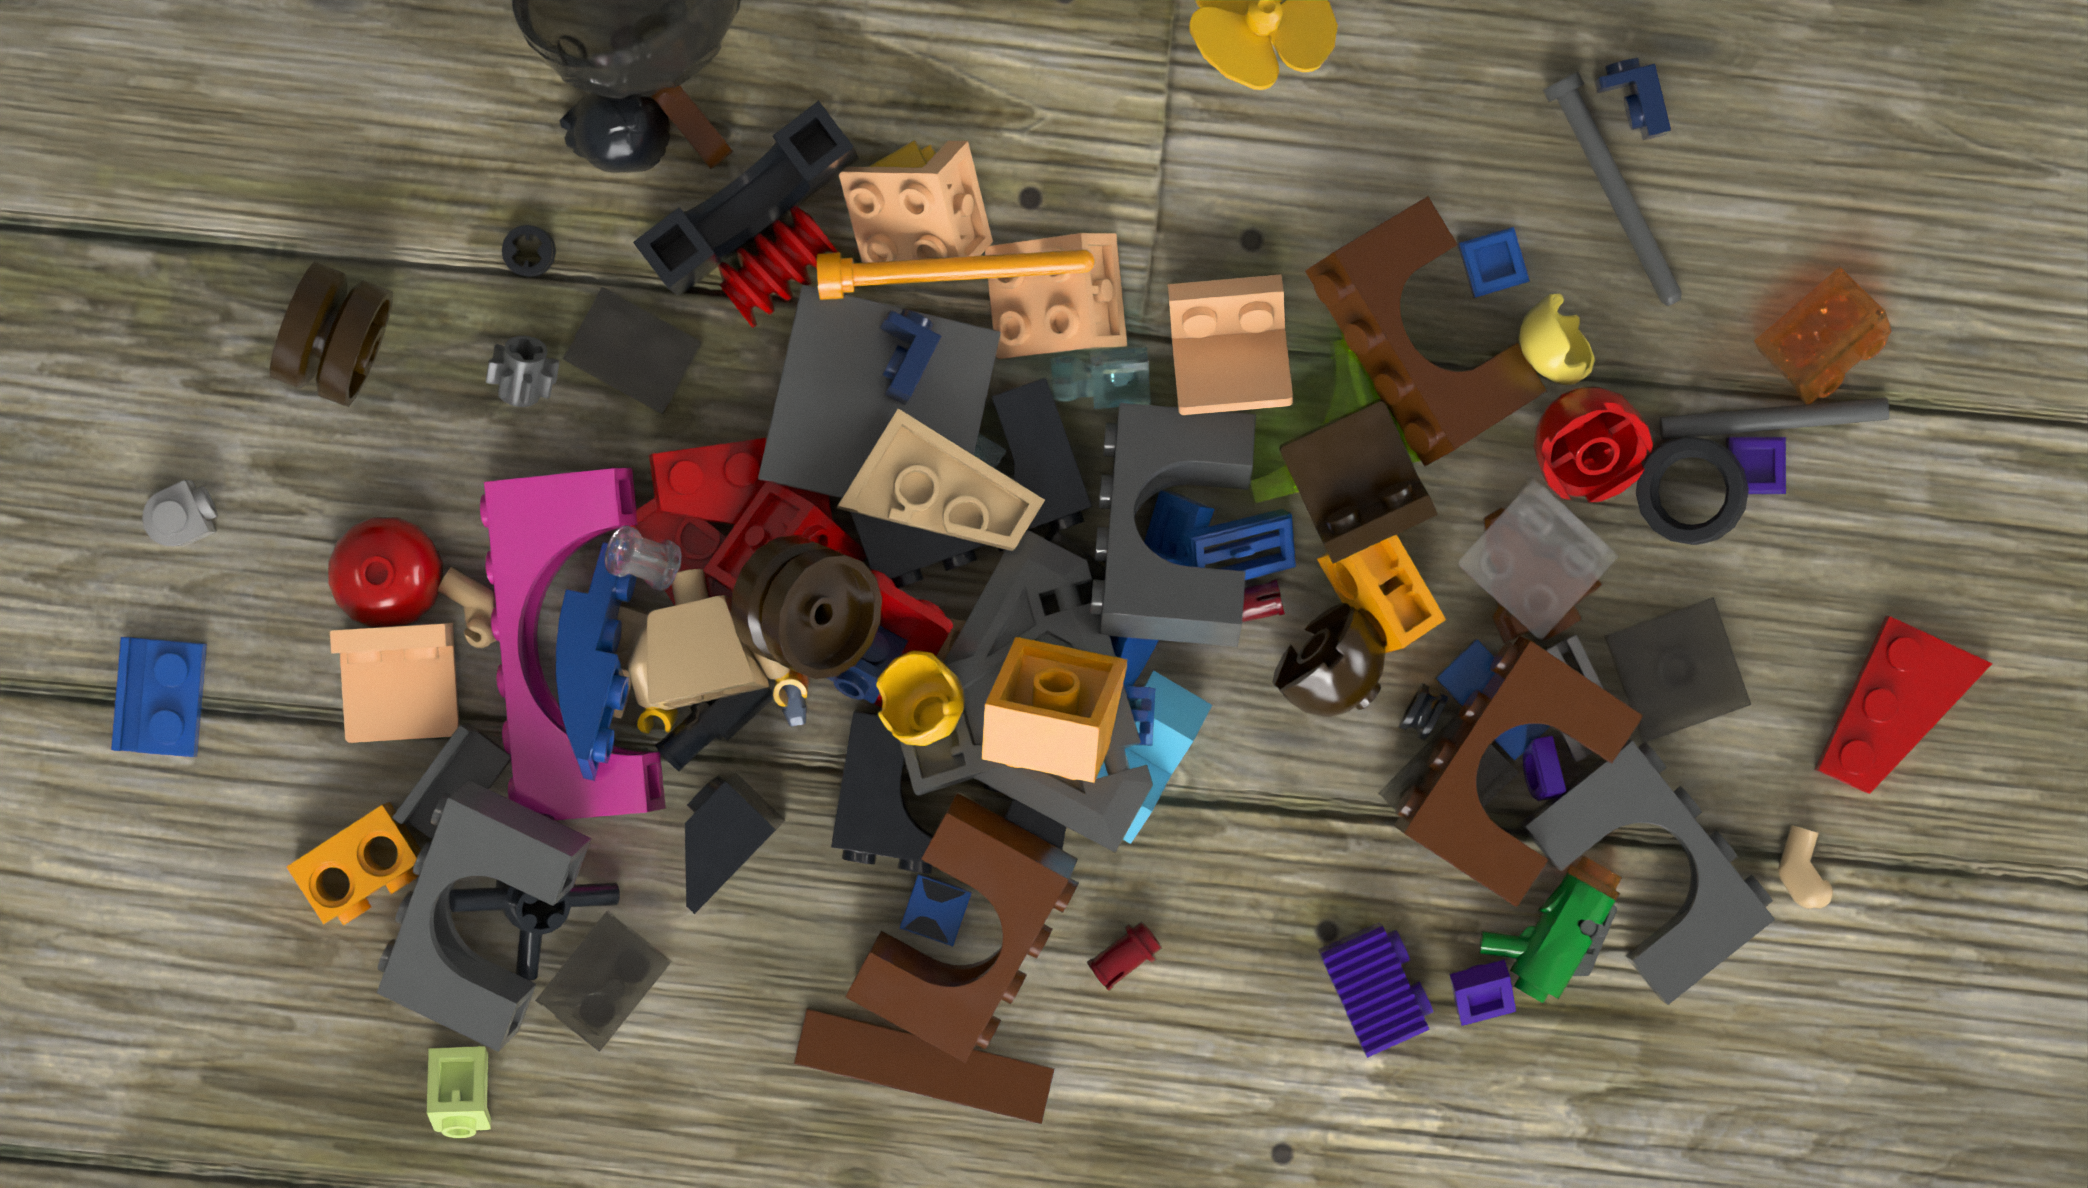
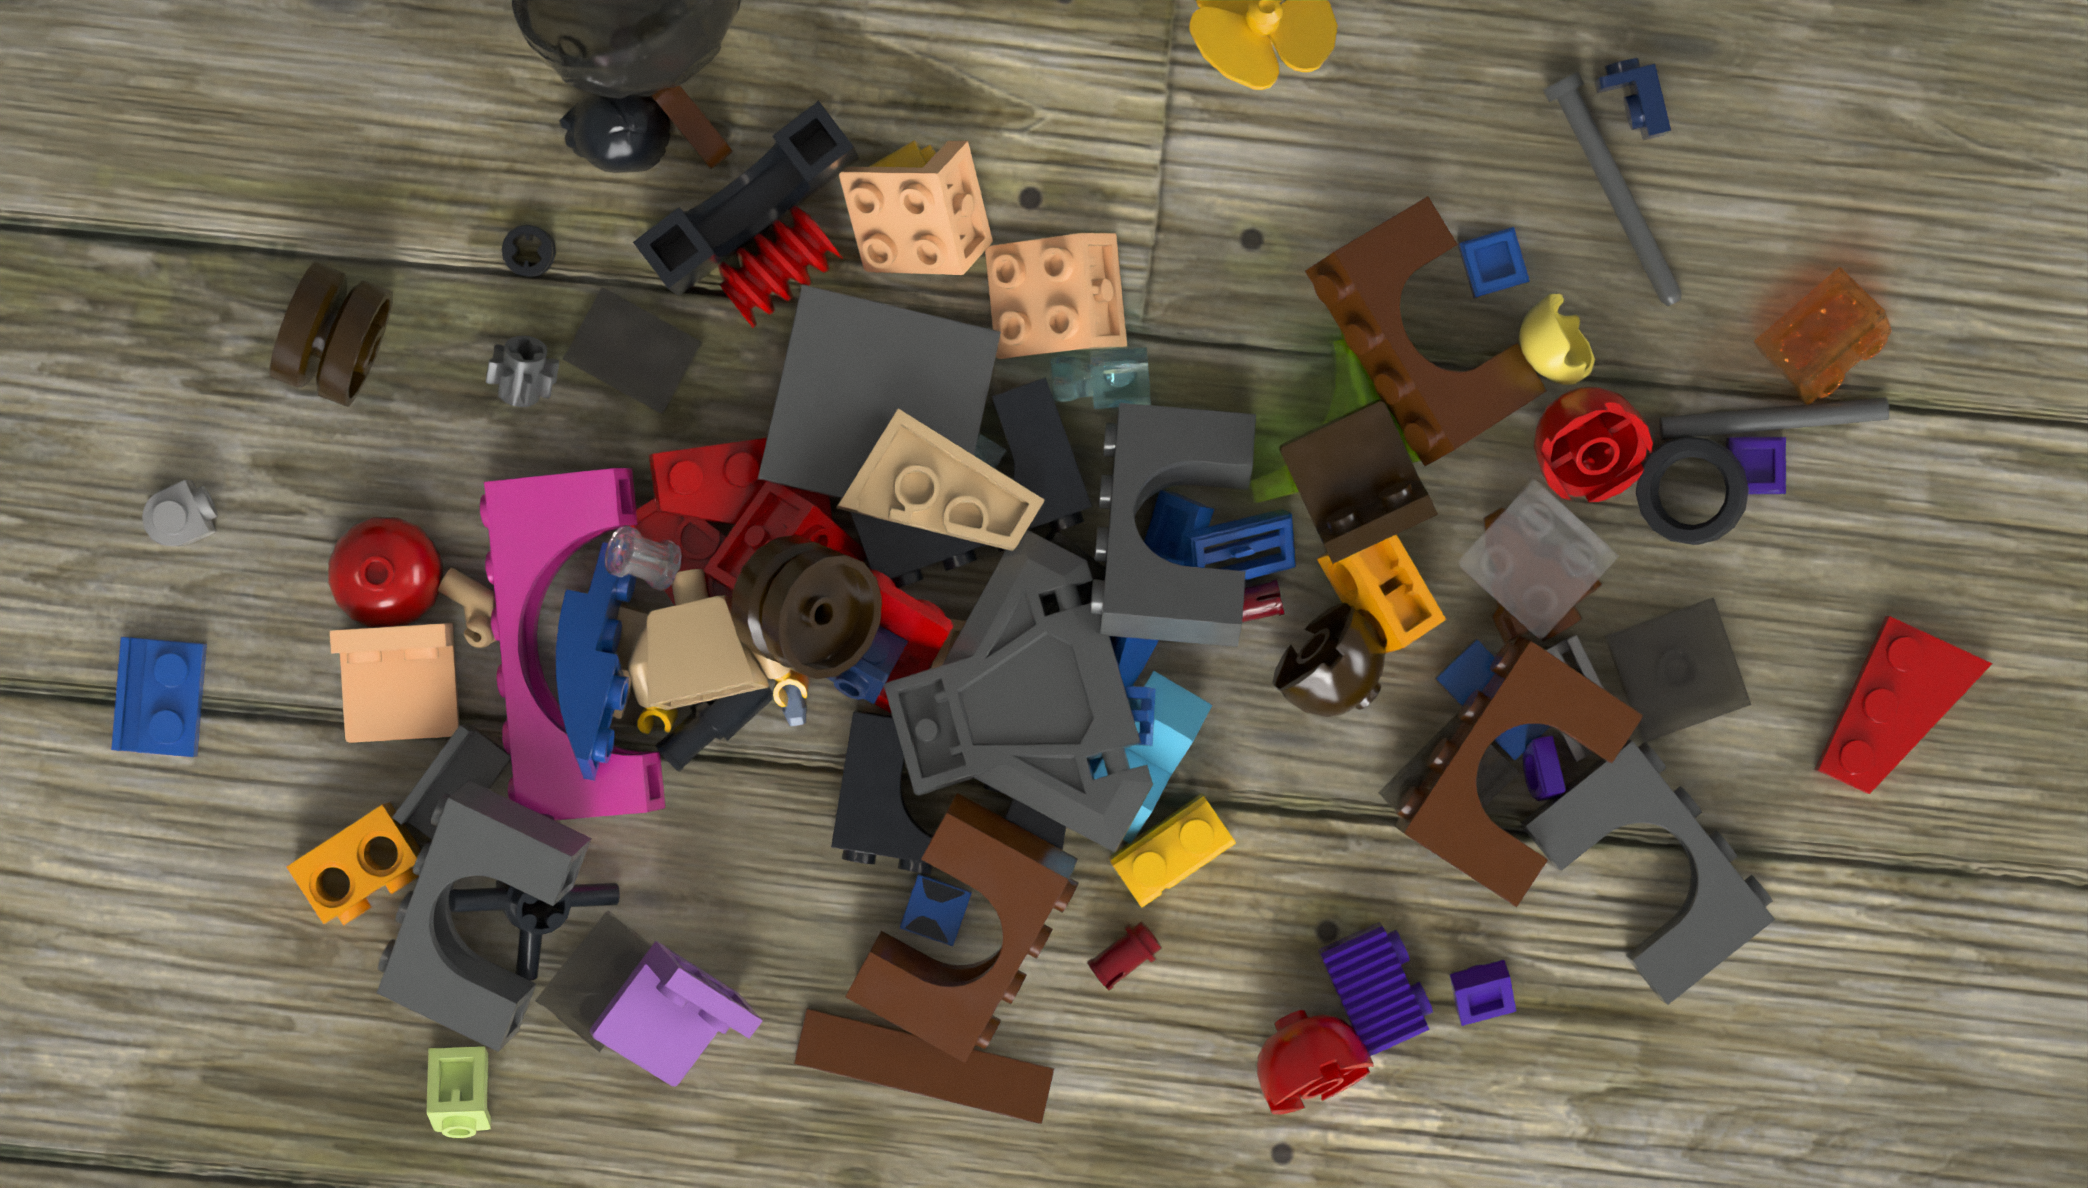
black slope [685,773,785,914] -> none
light orange piece [817,250,1095,300] -> none
yellow hair [876,651,965,746] -> none
dark blue bracket [880,309,942,405] -> none
light orange slope [982,637,1127,783] -> none
light nougat bracket [1168,274,1293,415] -> none
black bush [1399,683,1448,741] -> none
green piece [1479,855,1622,1003] -> none
tan arm [1778,825,1833,909] -> none
none -> medium lavender bracket [590,941,763,1086]
none -> yellow brick [1109,793,1236,908]
none -> red cylinder [1257,1010,1374,1115]

